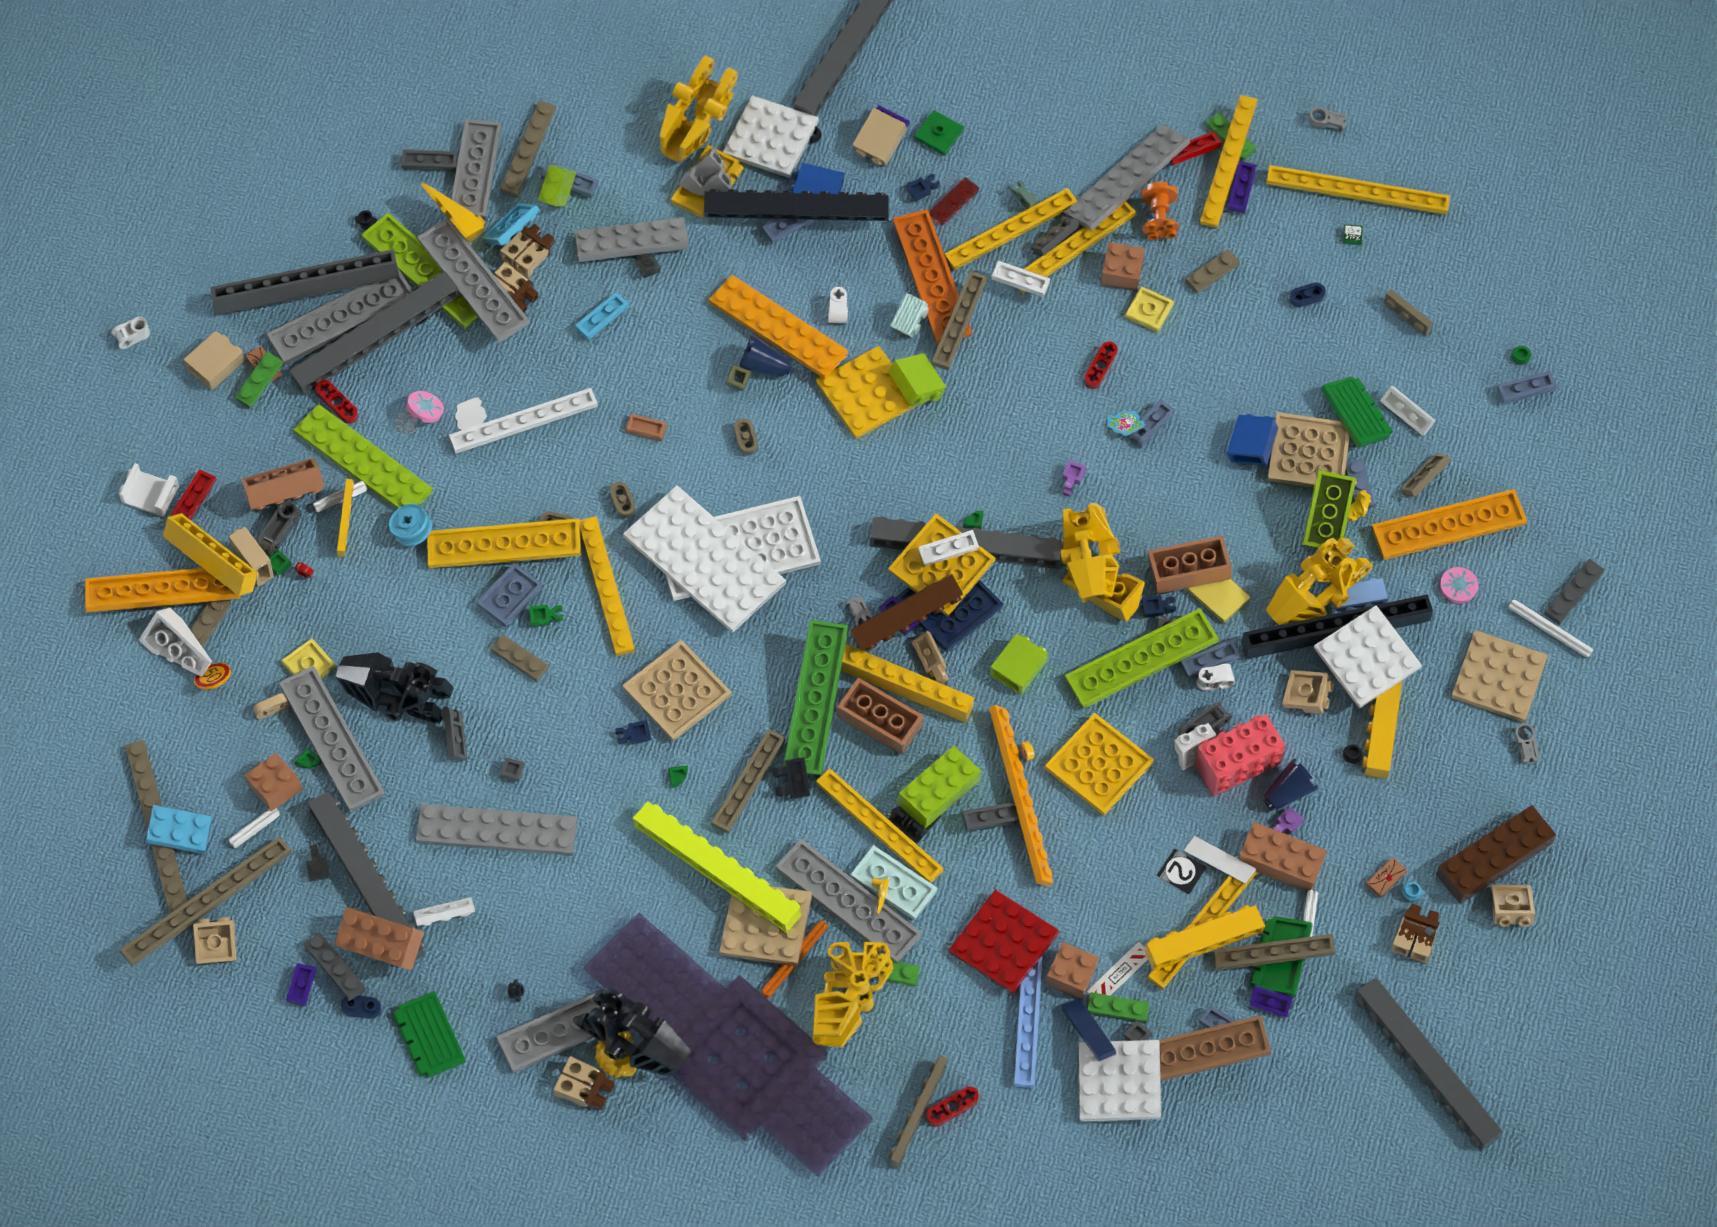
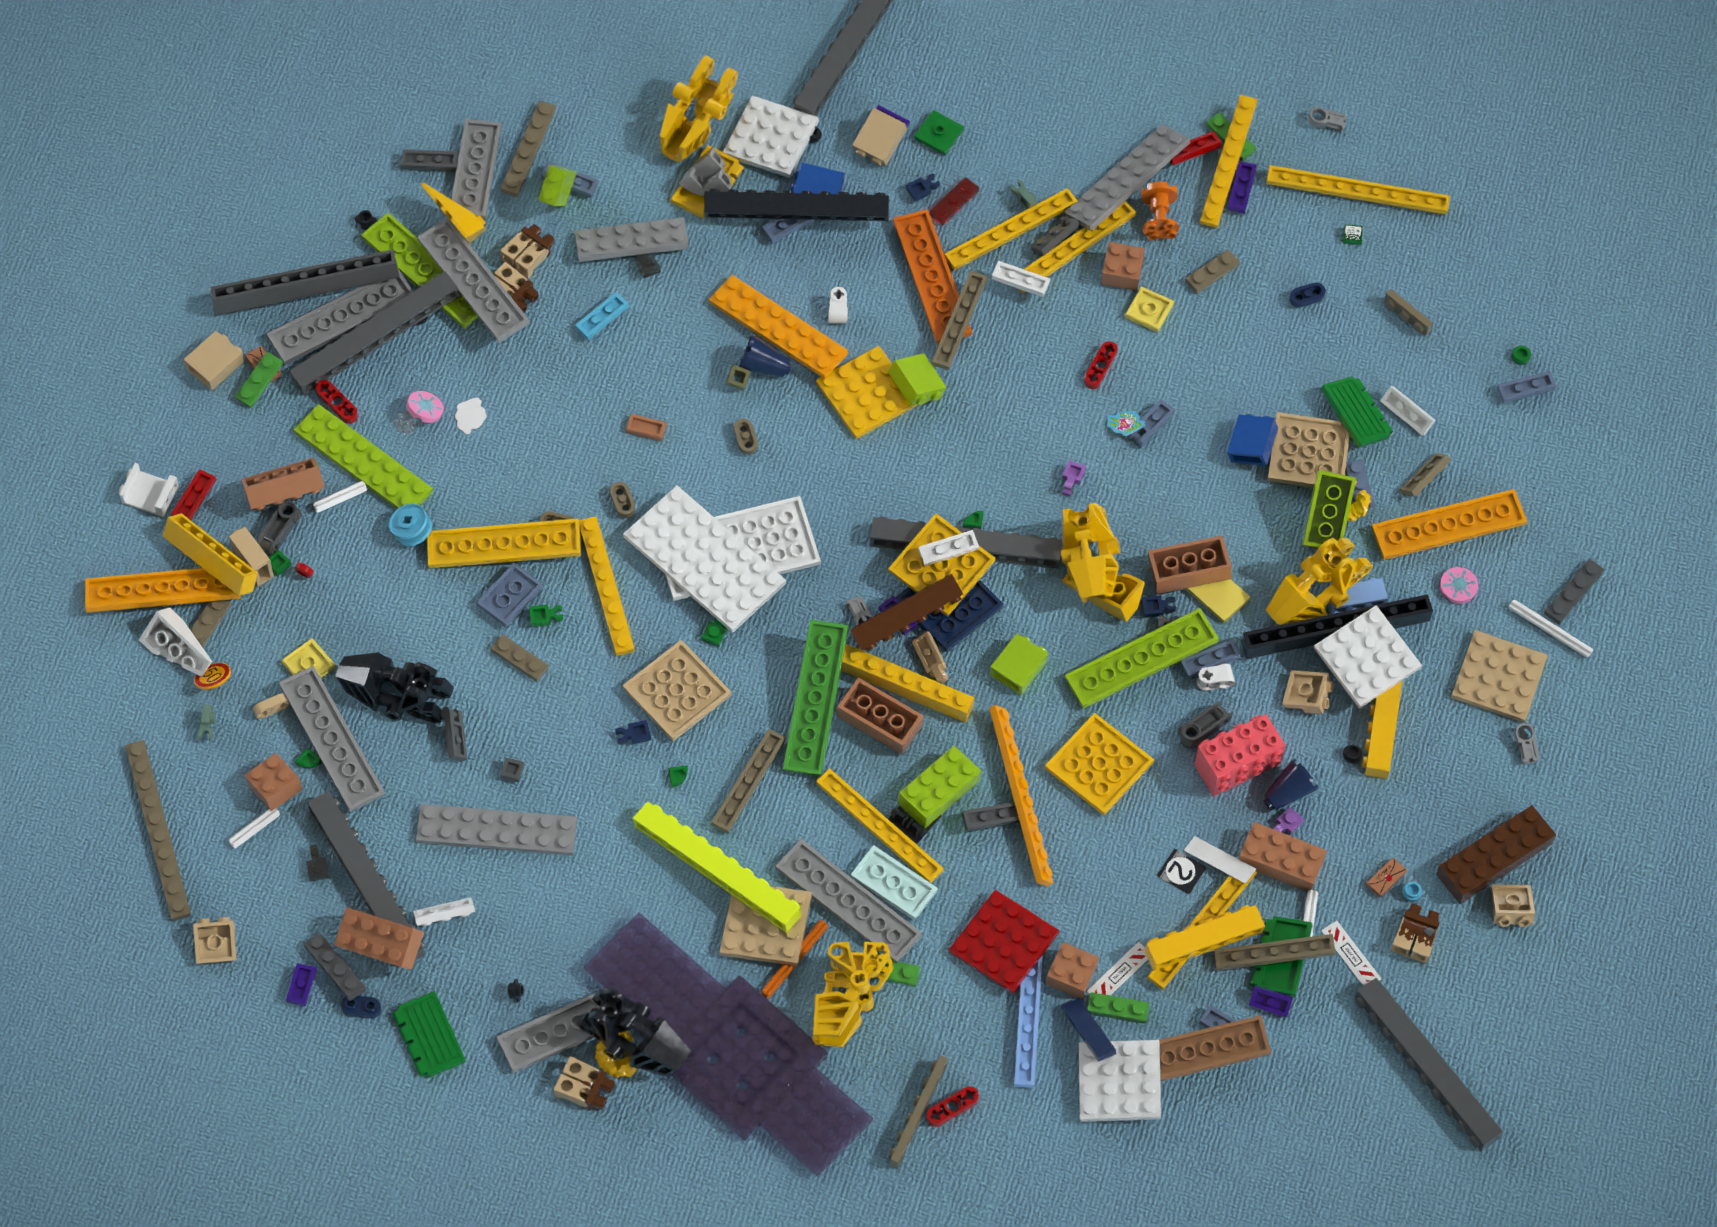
white piece [112,317,150,349] -> none
dark tan plate [120,837,292,967] -> none
medium azure plate [146,805,212,854] -> none
yellow tile [337,479,354,557] -> none
white plate [449,388,598,454] -> none
medium azure plate [481,203,540,246] -> none
black plate [772,757,811,800] -> none
yellow bar [871,878,889,914] -> none
light aqua brick [890,293,929,338] -> none
yellow tile [1019,741,1034,761] -> none
dark grey plate [1123,1020,1152,1041] -> none
white plate [1174,723,1216,770] -> none
none -> sand green plate [198,704,216,741]
none -> green plate [701,617,727,647]
none -> white sticker [1321,921,1381,986]

